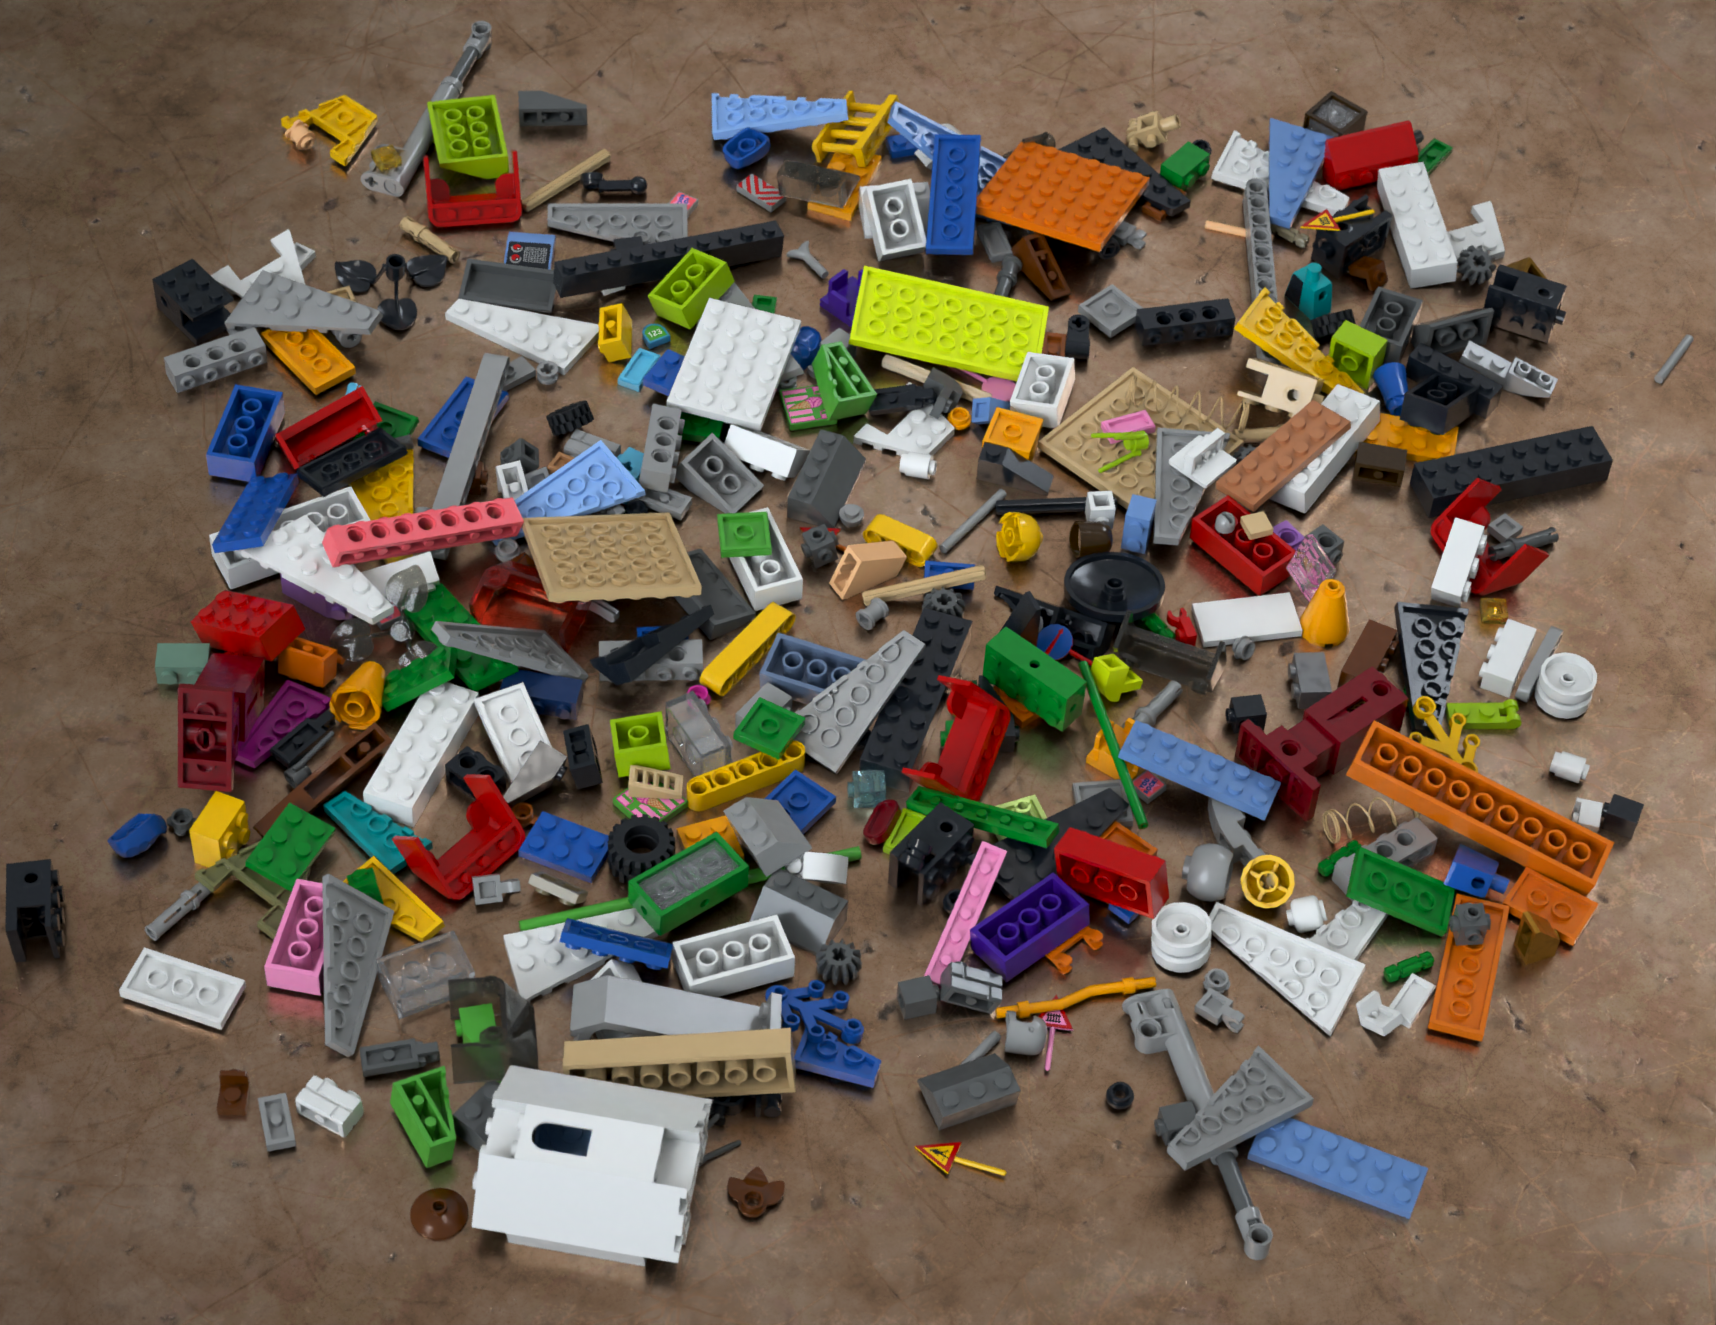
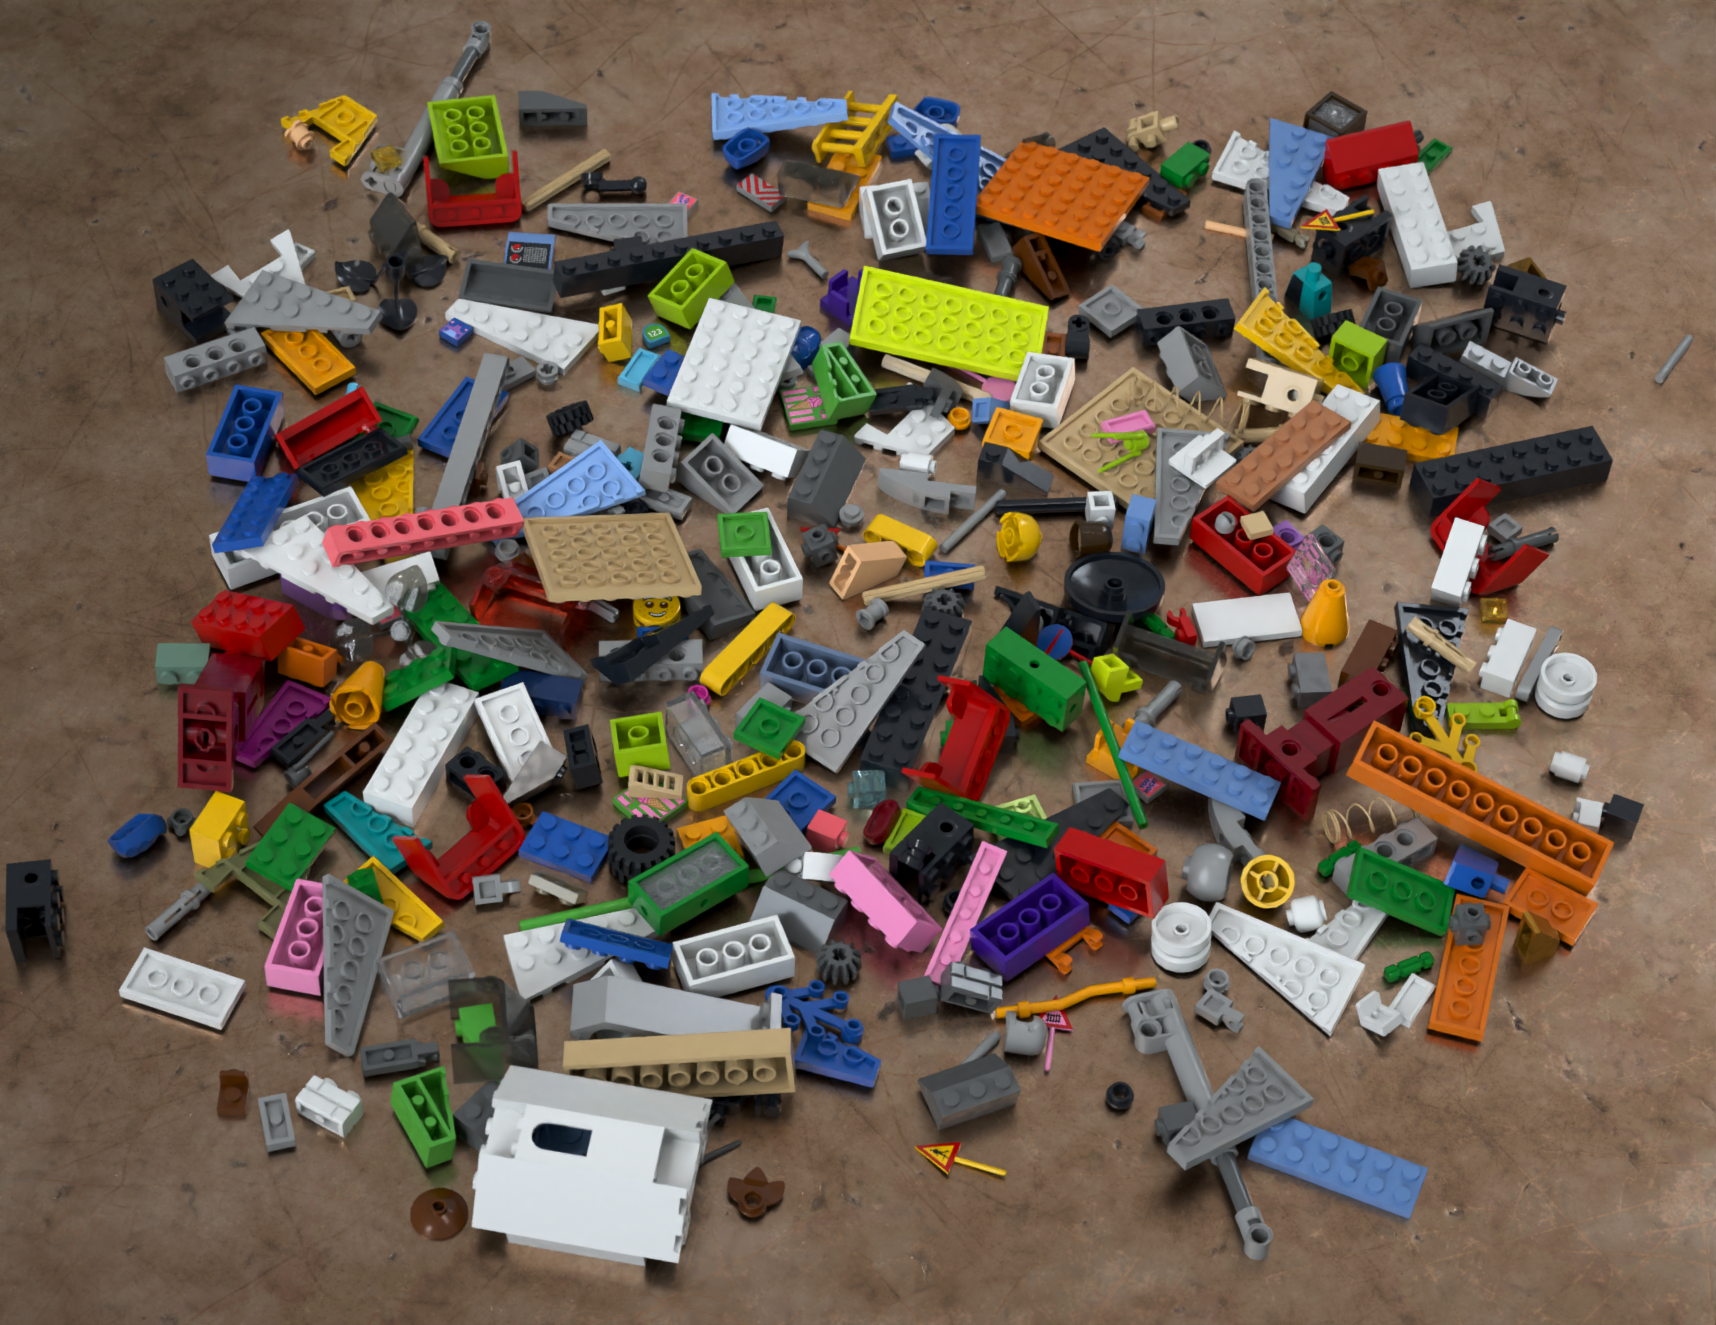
none -> clear smoke slope [368,192,424,268]
none -> blue tile [439,317,473,347]
none -> yellow head [633,596,680,627]
none -> coral brick [806,809,849,853]
none -> bright pink brick [829,850,942,953]
none -> light grey slope [878,468,977,514]
none -> blue piece [913,97,961,128]
none -> light grey slope [1157,326,1227,402]
none -> tan pin [1406,616,1477,675]

